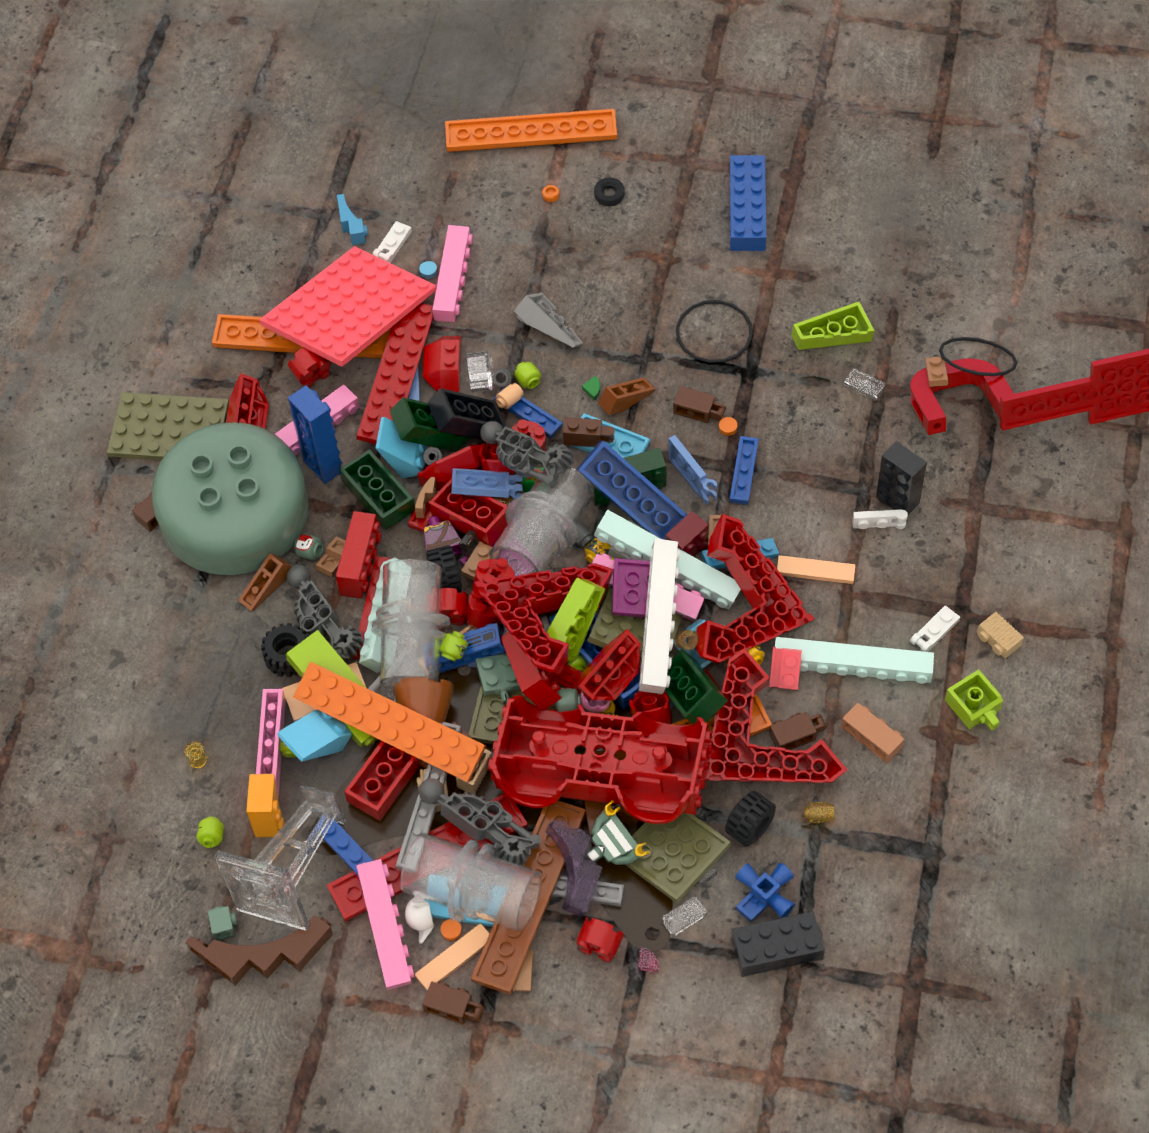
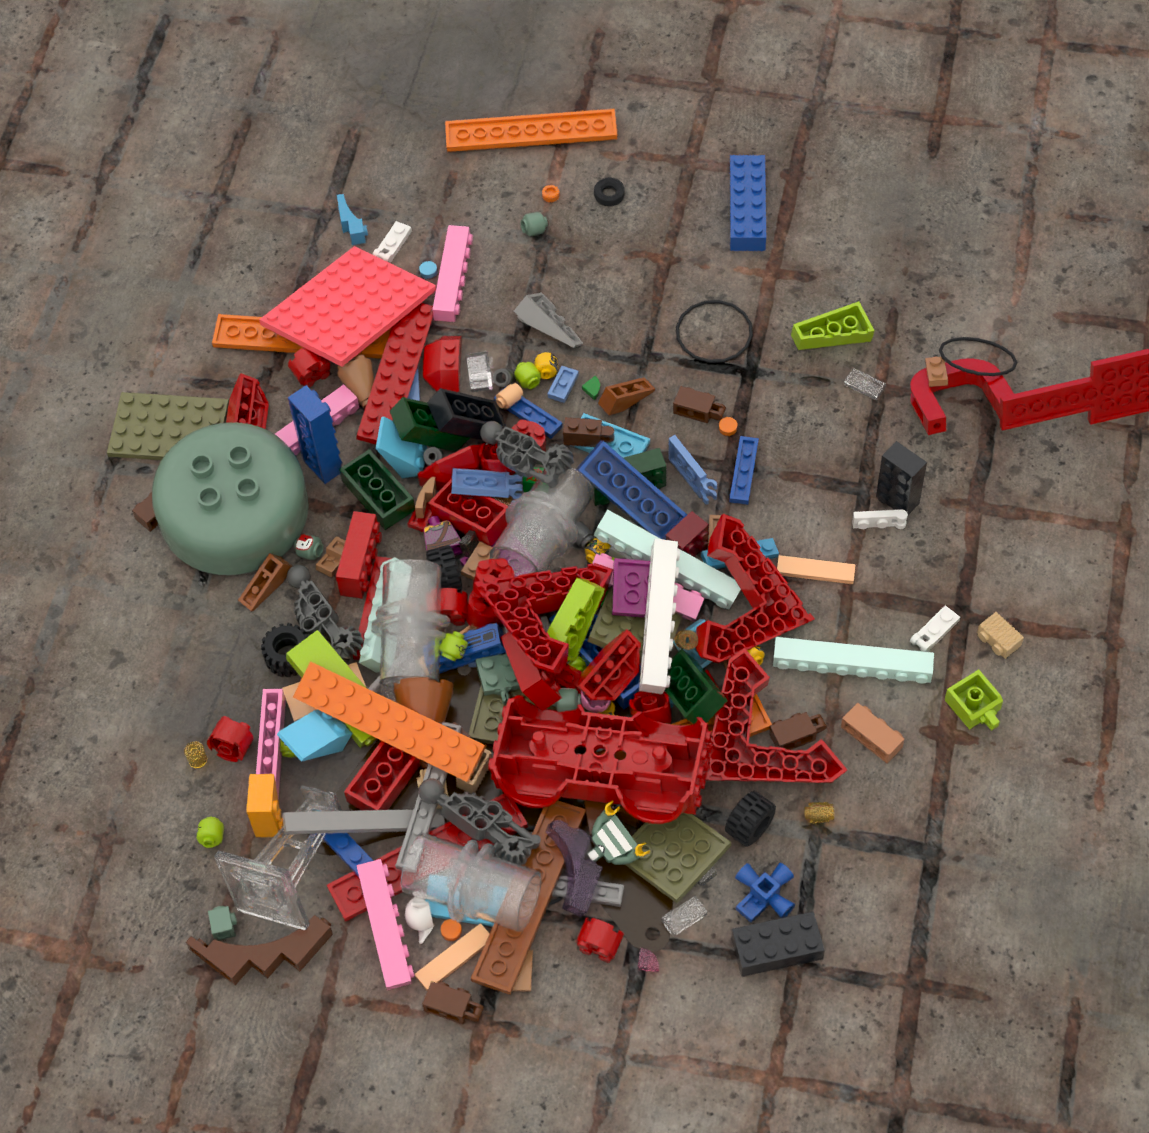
coral plate [769,647,802,690] -> none
none -> red brick [207,716,254,762]
none -> light grey tile [282,809,445,834]
none -> medium nougat cone [337,355,374,409]
none -> sand green head [520,212,548,236]
none -> yellow head [534,352,558,379]
none -> medium blue plate [547,366,579,403]

